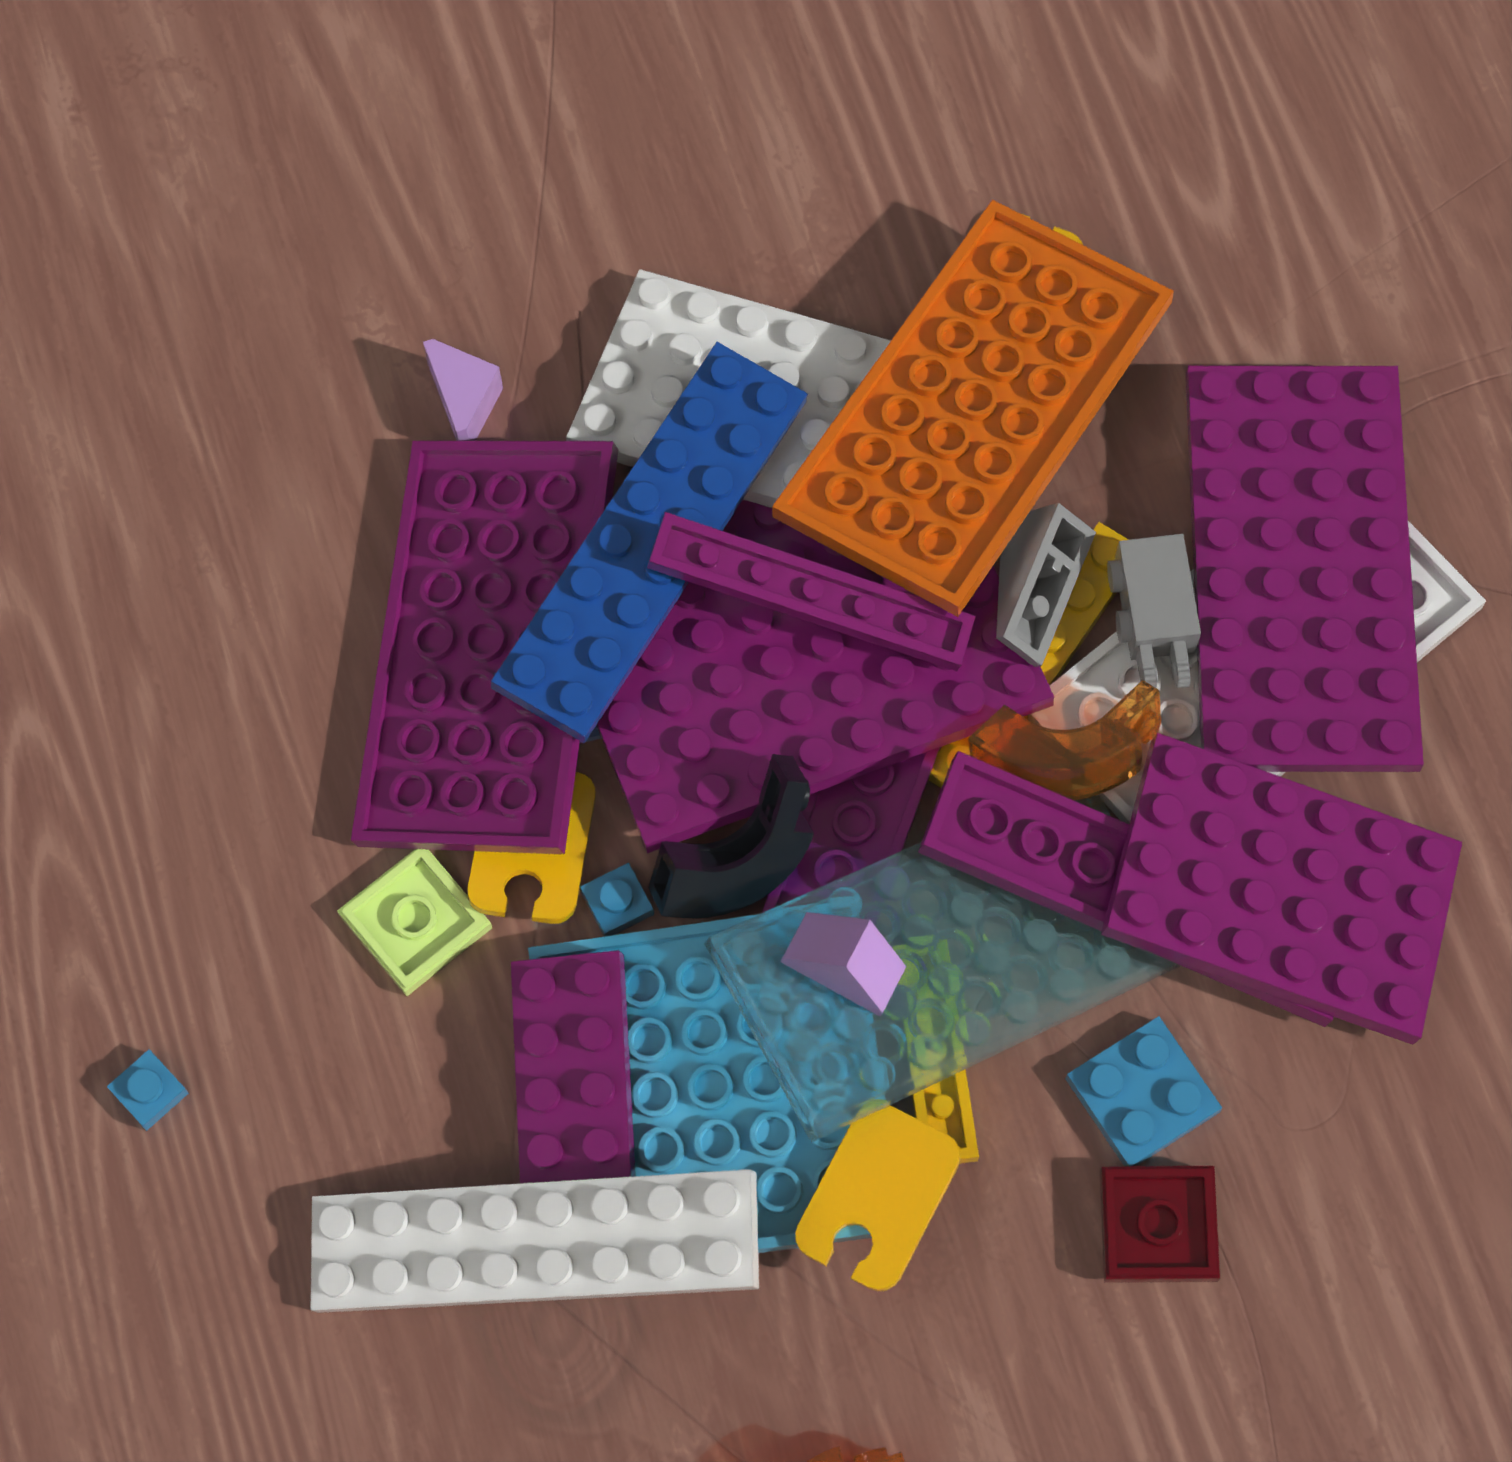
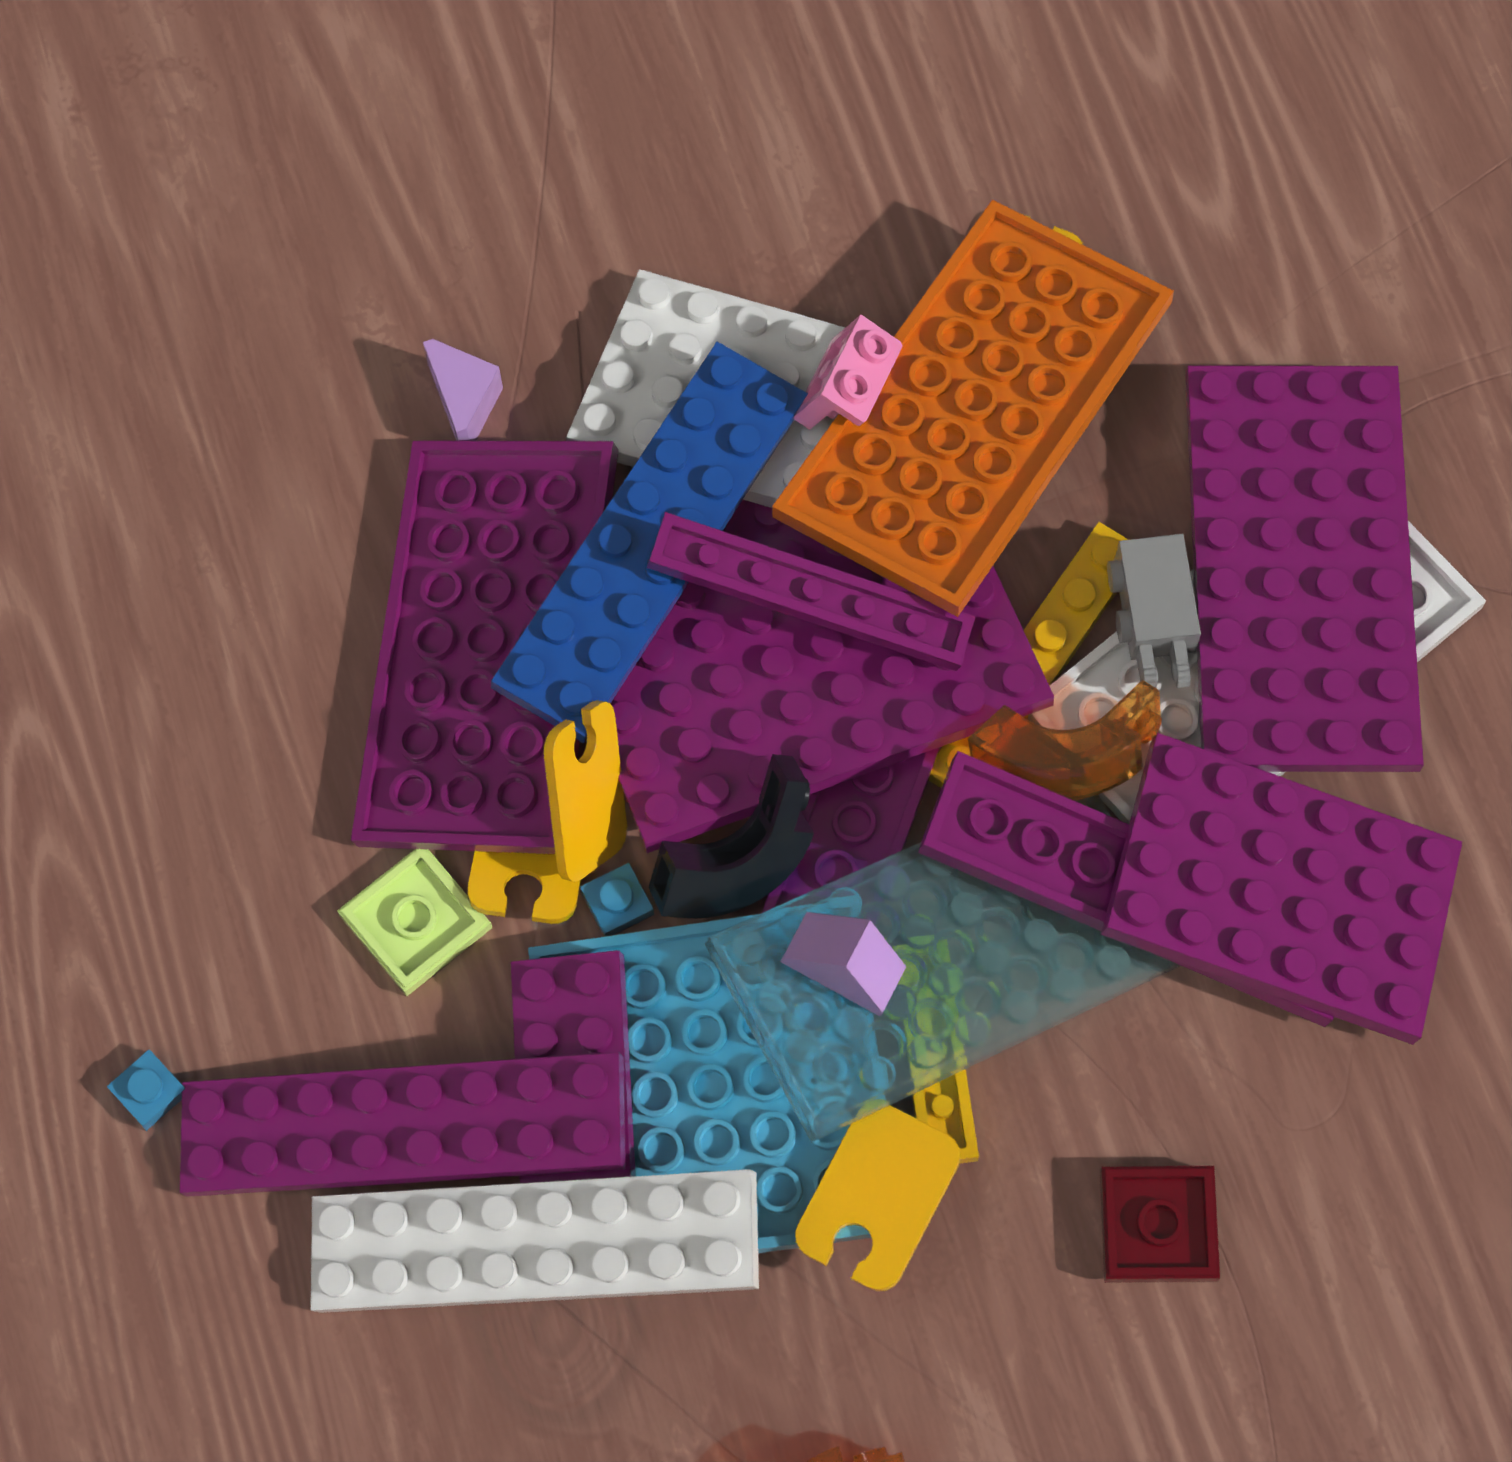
light grey slope [996,503,1096,667] -> none
dark azure plate [1065,1016,1222,1166] -> none
none -> magenta plate [180,1052,626,1197]
none -> yellow piece [544,700,627,882]
none -> bright pink bracket [793,315,902,430]

